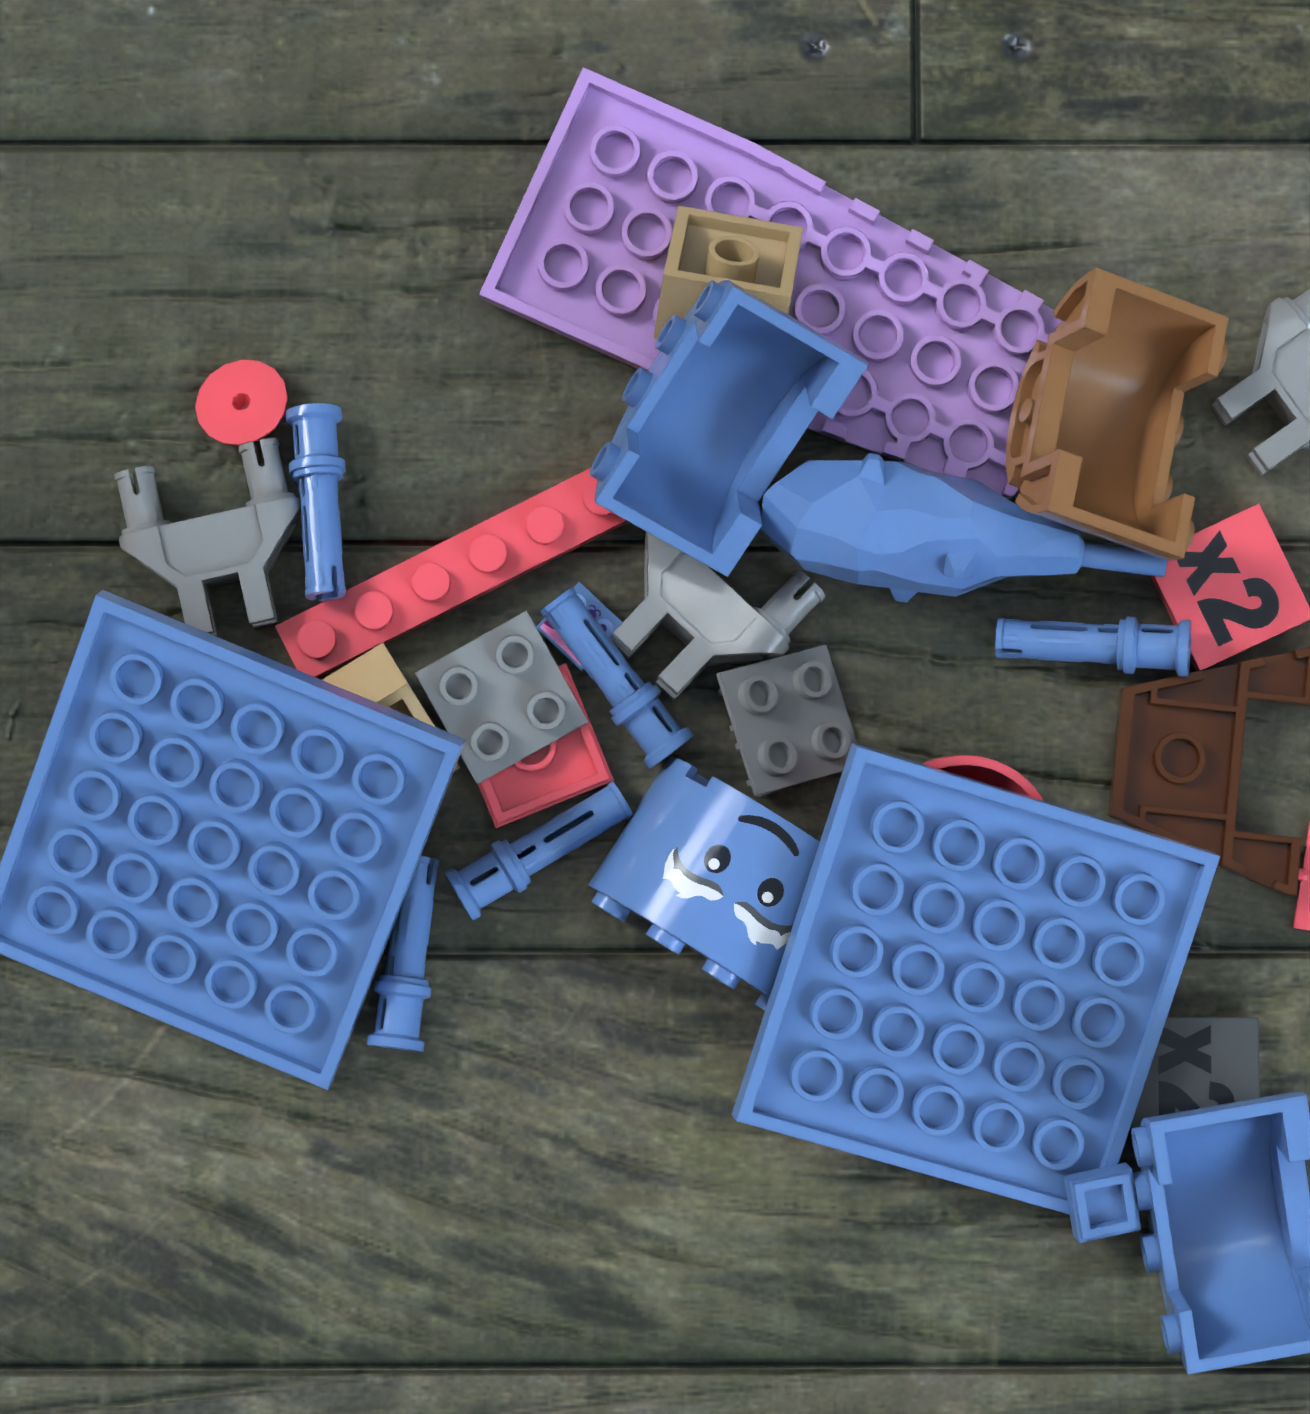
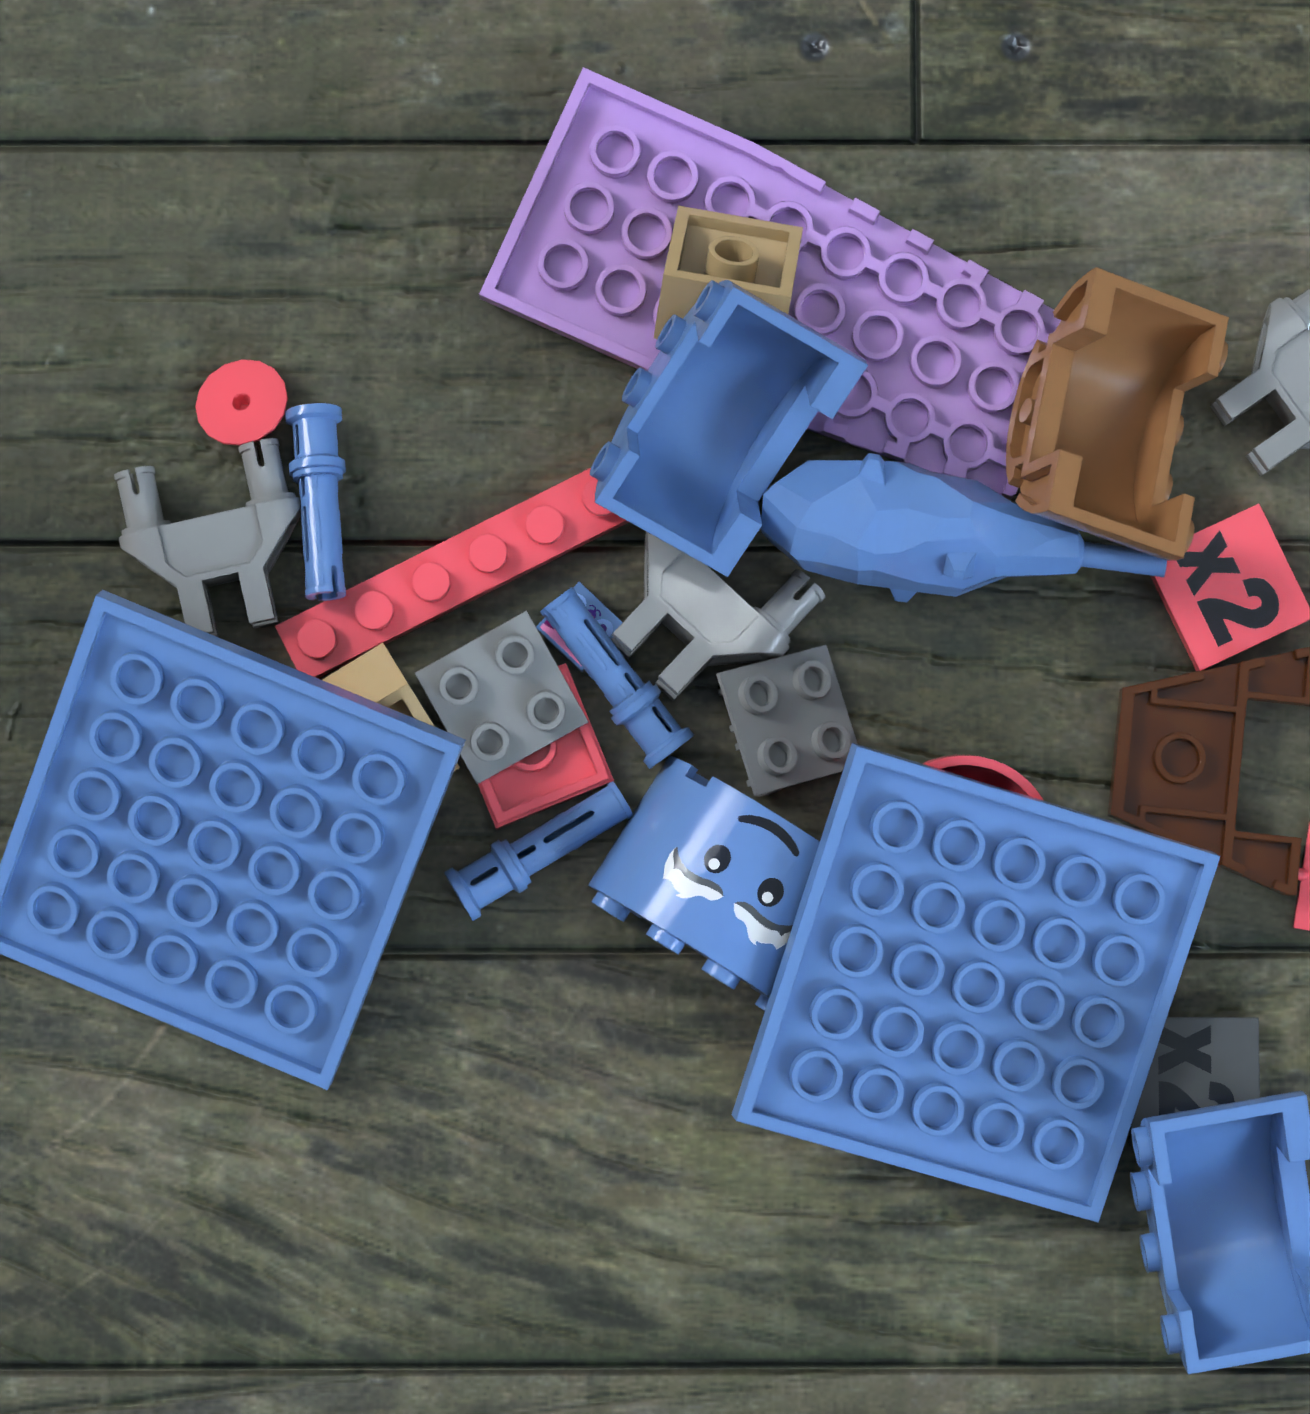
medium blue pin [366,856,440,1052] -> none
medium blue pin [995,616,1192,677] -> none
medium blue tile [1064,1162,1141,1243] -> none

